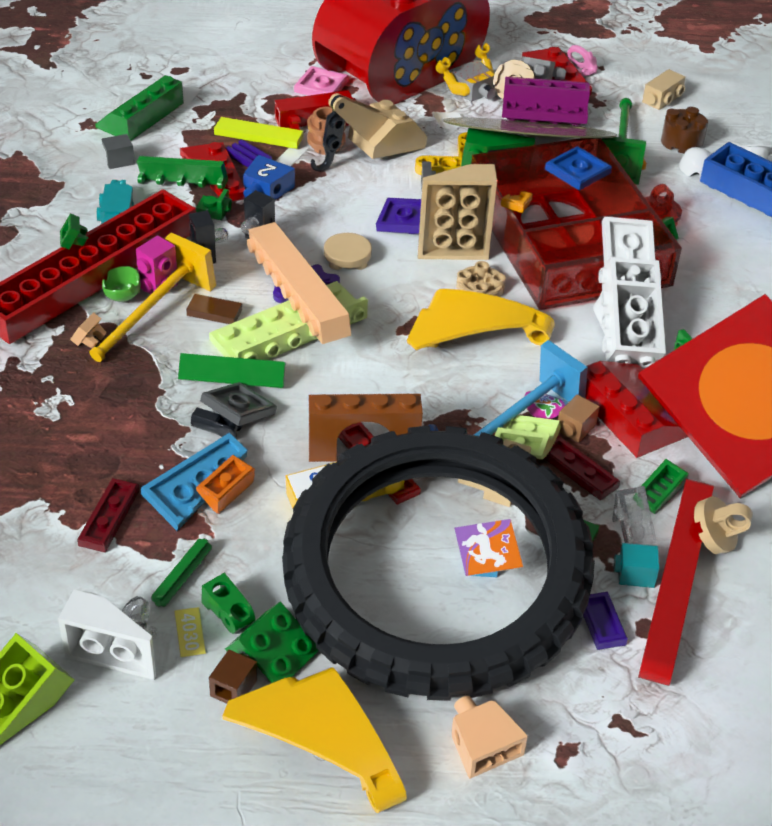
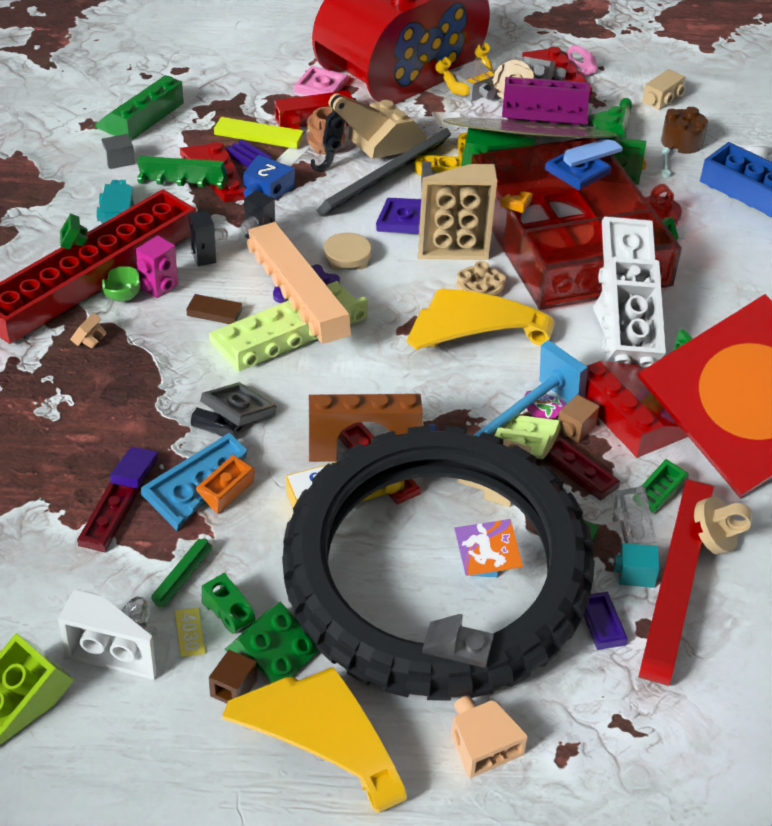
yellow tile [89,233,216,362] -> none
green tile [178,353,286,388] -> none
green bracket [196,189,232,221] -> none
white hair [679,147,711,177] -> none
none -> dark purple tile [110,447,158,488]
none -> dark grey tile [316,128,451,217]
none -> flat silver slope [422,614,494,668]
none -> light blue piece [563,139,623,167]
none -> green wing [588,106,629,134]
none -> light aqua hinge [662,147,671,178]

